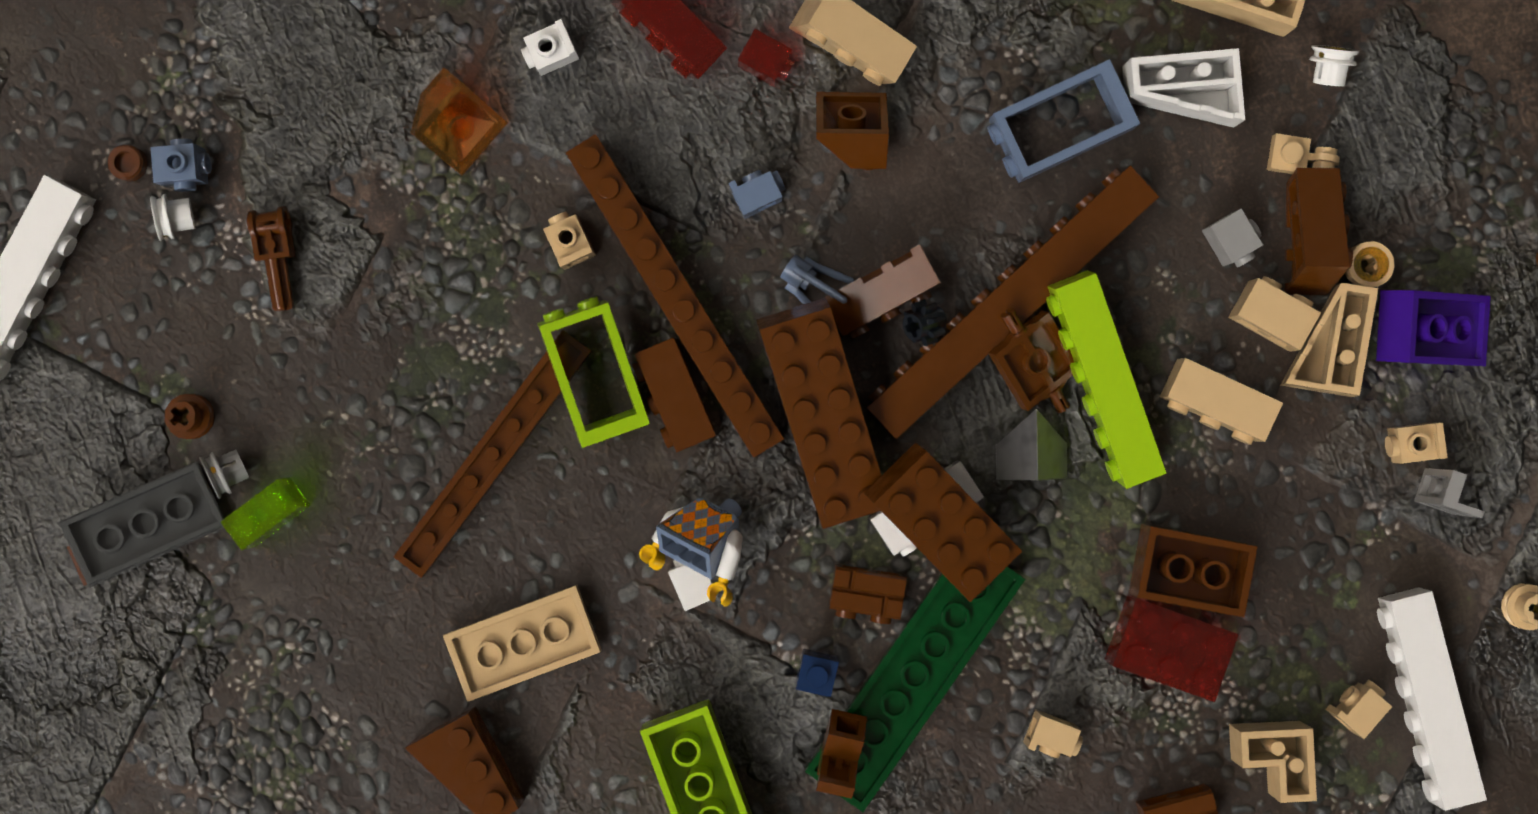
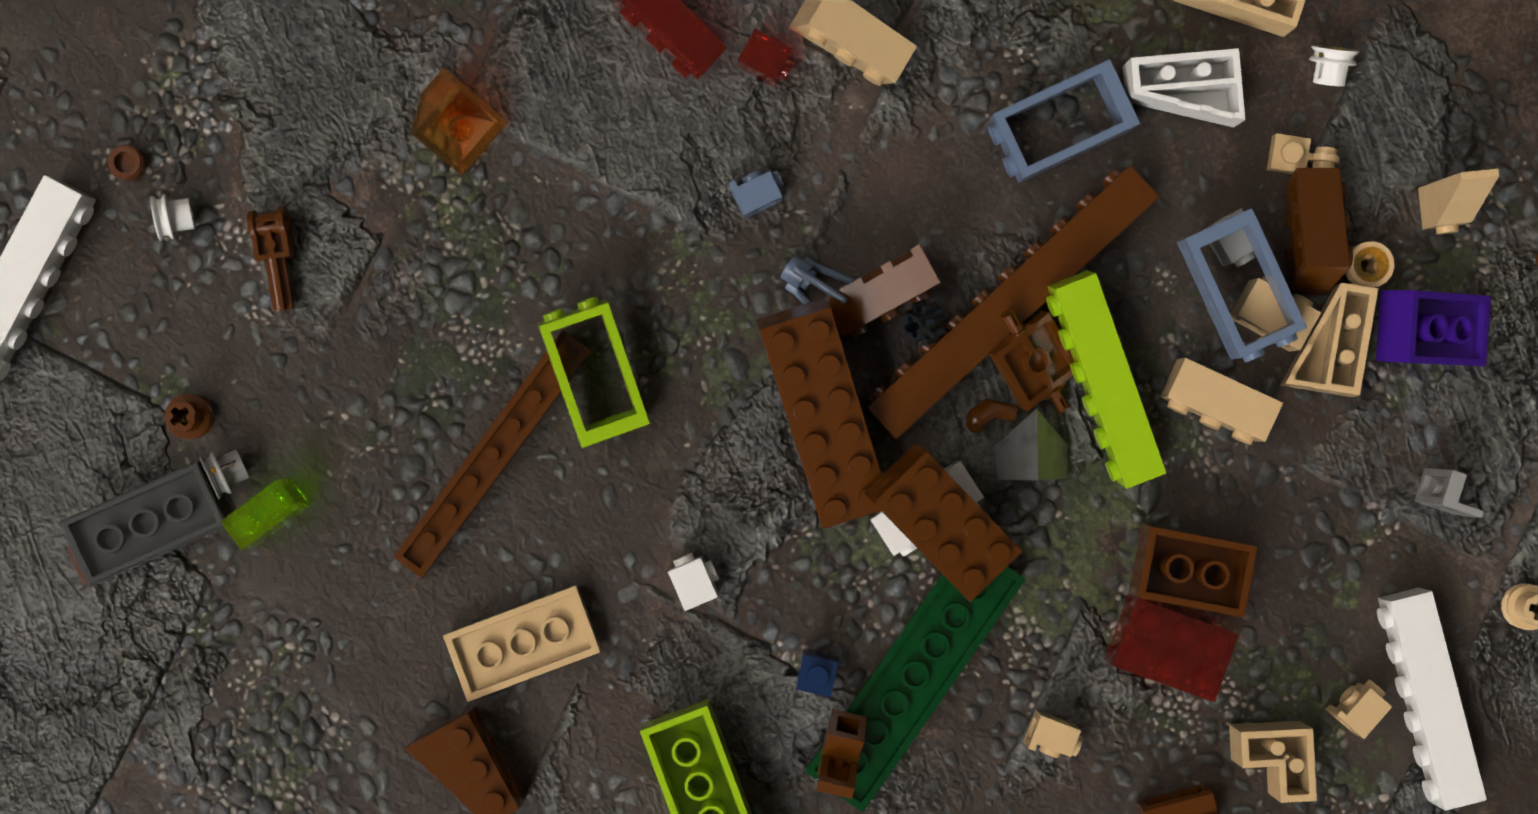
sand blue brick [150,139,212,192] -> none
white brick [521,19,579,76] -> none
tan brick [543,212,596,270] -> none
reddish brown brick [565,134,784,458] -> none
reddish brown brick [632,337,717,453] -> none
torso [639,498,743,607] -> none
reddish brown slope [816,92,889,170] -> none
reddish brown brick [829,564,907,624] -> none
tan brick [1385,423,1448,464] -> none
none -> reddish brown arm [966,399,1017,433]
none -> sand blue window [1177,208,1307,362]
none -> tan slope [1418,169,1499,235]

